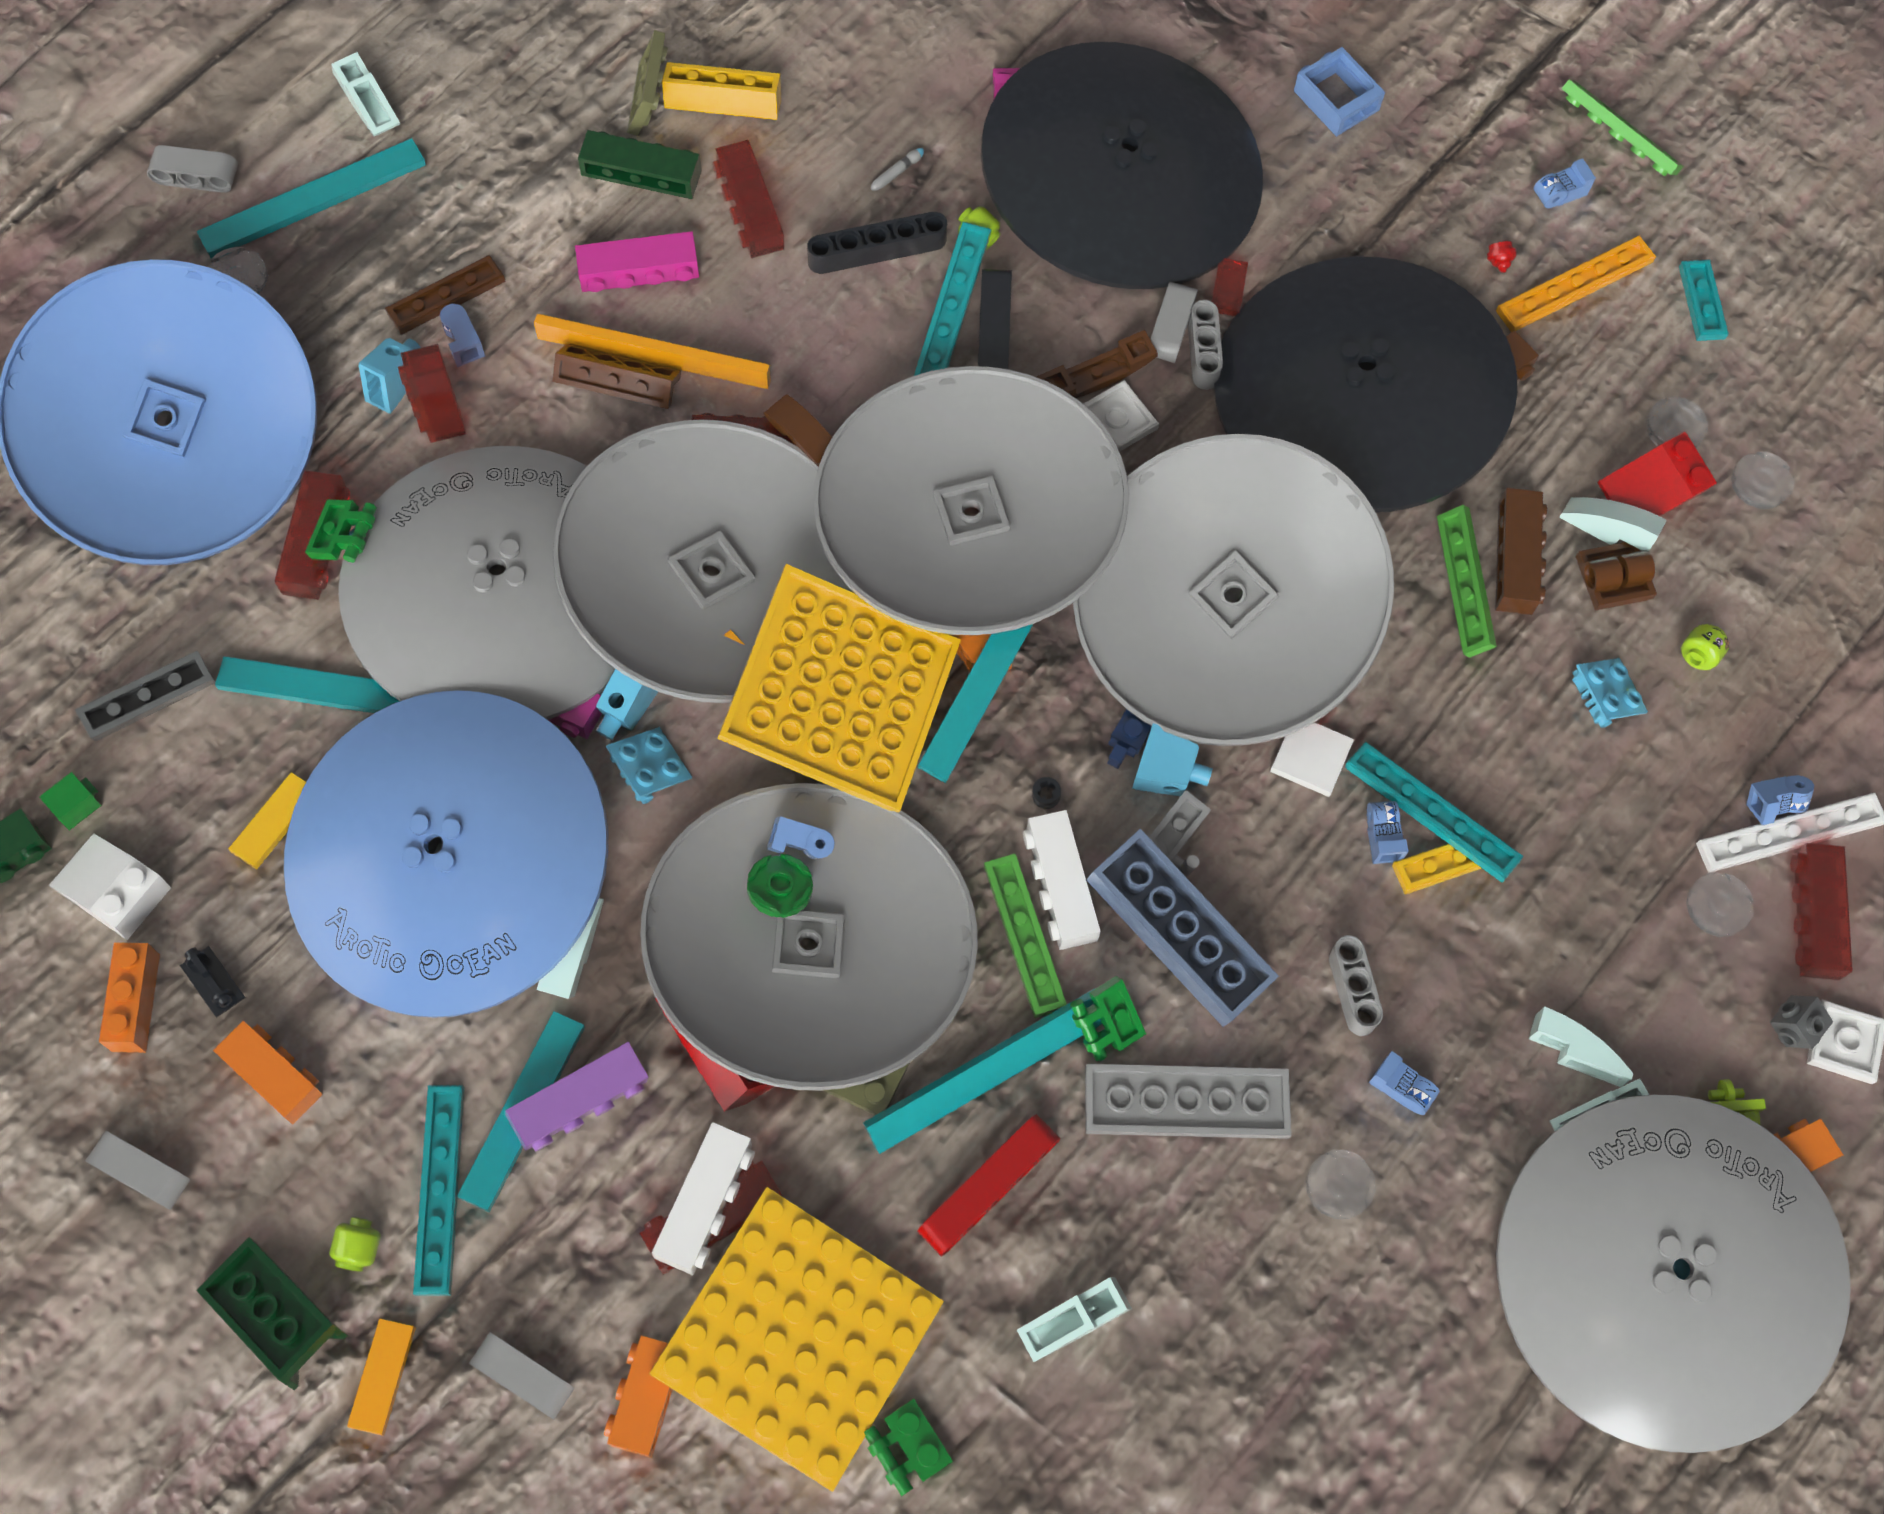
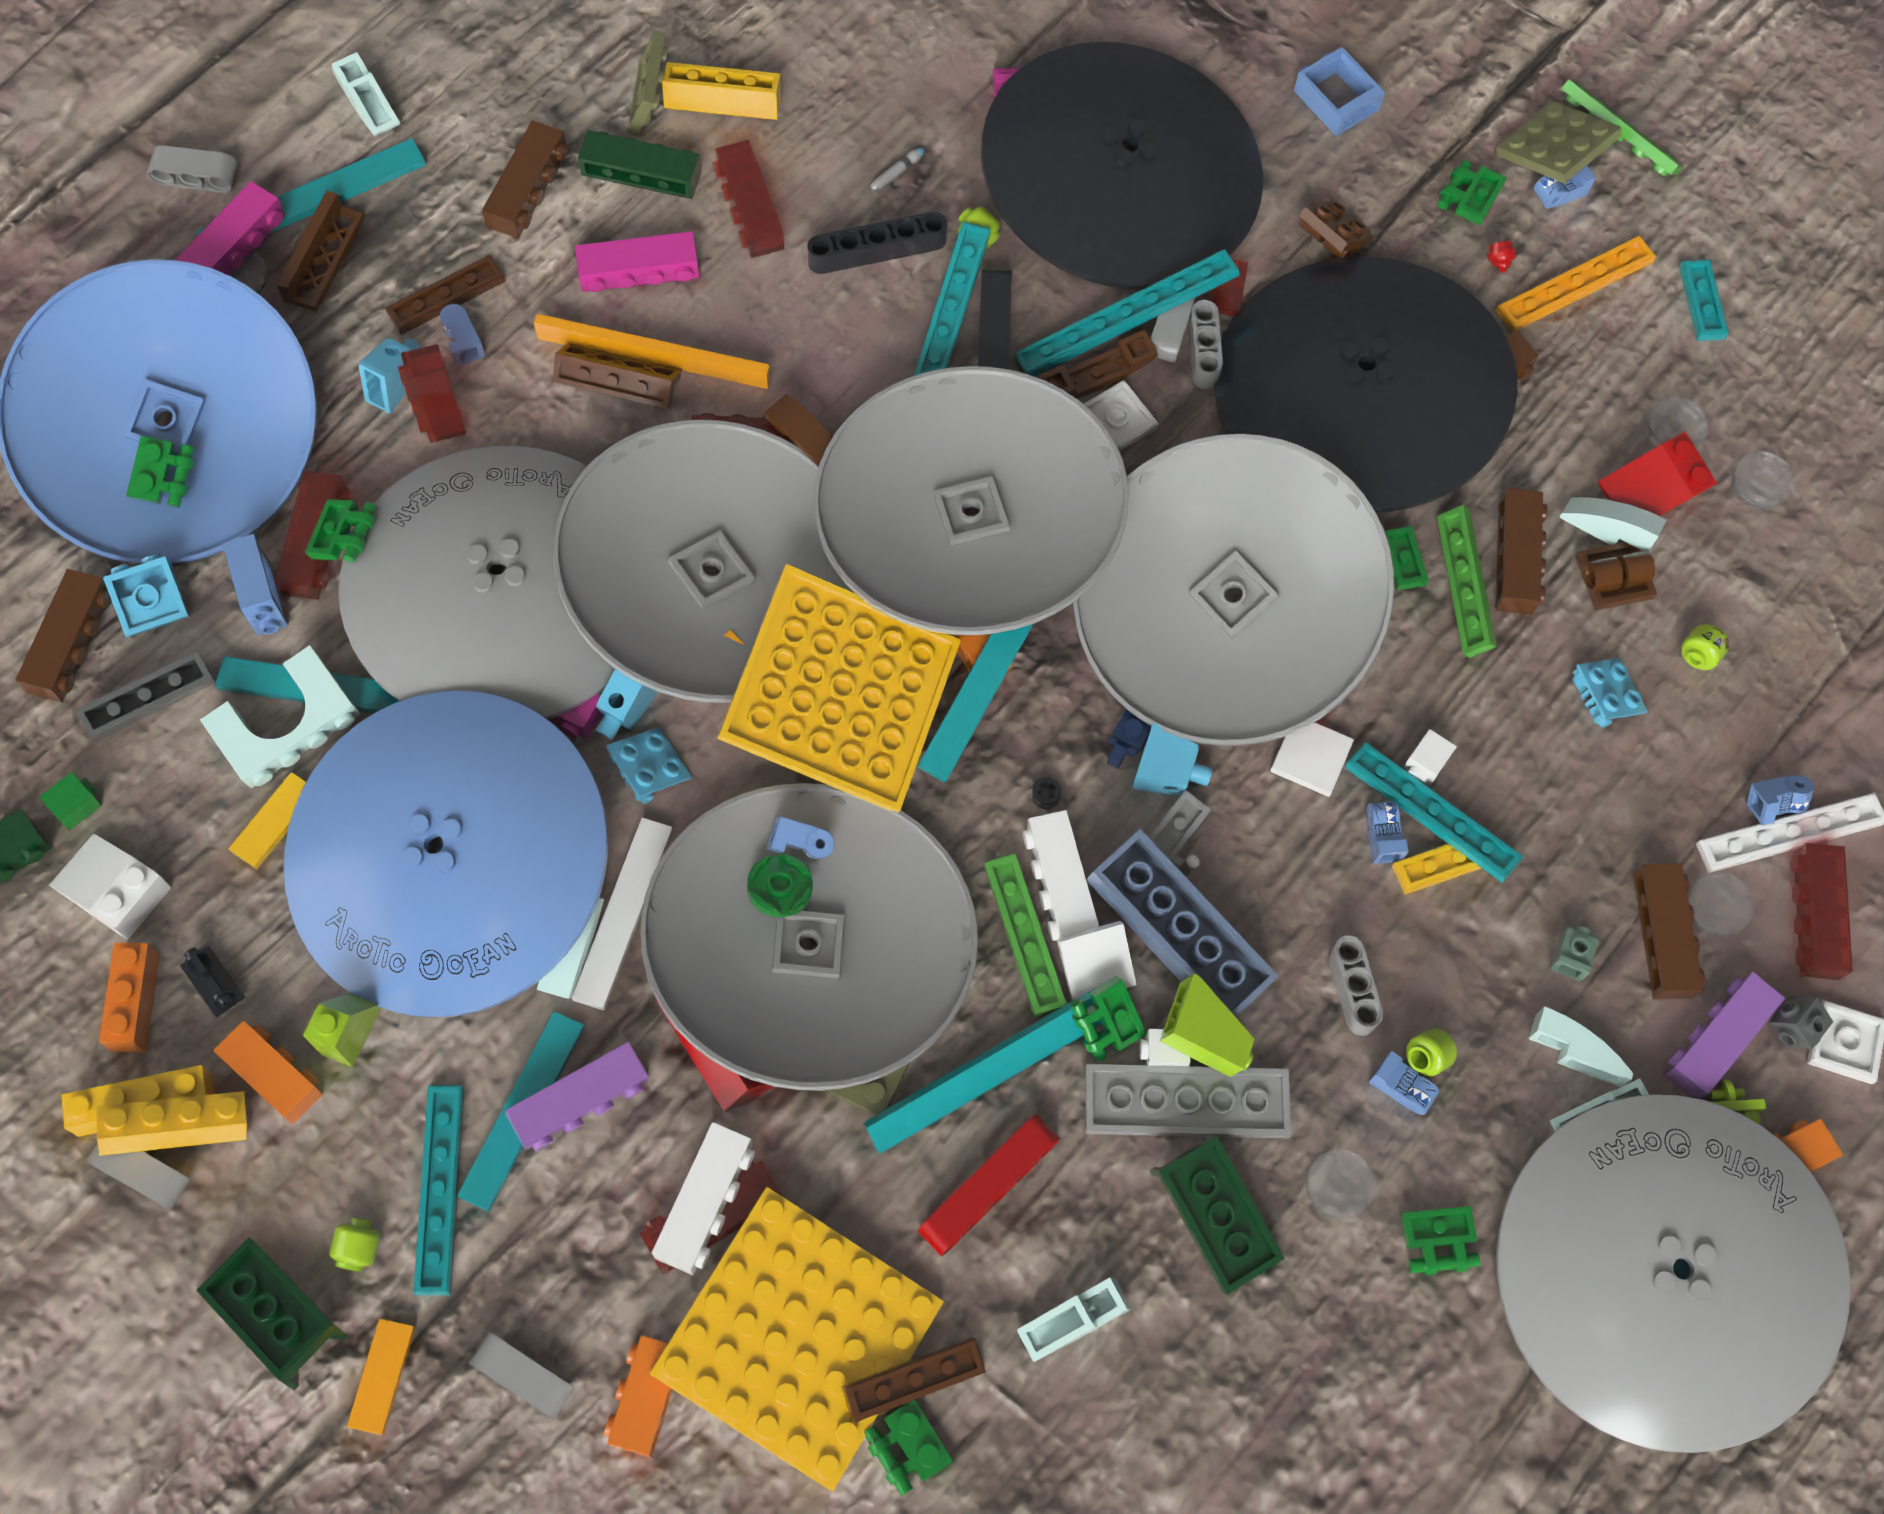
none -> reddish brown brick [15,569,112,703]
none -> yellow brick [61,1065,216,1137]
none -> yellow brick [96,1091,247,1156]
none -> medium azure plate [103,554,190,638]
none -> green plate [126,436,195,508]
none -> dark pink brick [175,181,285,275]
none -> light aqua arch [200,645,360,788]
none -> medium blue window [222,534,288,635]
none -> reddish brown fence [276,190,365,312]
none -> lime slope [303,993,381,1067]
none -> reddish brown brick [482,120,568,238]
none -> white tile [572,818,673,1011]
none -> reddish brown tile [841,1337,986,1423]
none -> teal tile [1014,249,1240,377]
none -> white tile [1057,921,1137,1001]
none -> white brick [1139,1029,1190,1066]
none -> dark green plate [1150,1135,1285,1295]
none -> lime slope [1160,974,1255,1077]
none -> reddish brown plate [1299,200,1373,258]
none -> green plate [1384,526,1429,591]
none -> green plate [1400,1206,1480,1276]
none -> white brick [1403,729,1457,787]
none -> lime head [1406,1028,1457,1077]
none -> green plate [1437,160,1507,226]
none -> olive plate [1496,101,1622,184]
none -> sand green brick [1549,926,1599,982]
none -> reddish brown brick [1633,863,1705,1000]
none -> medium lavender brick [1664,972,1785,1099]

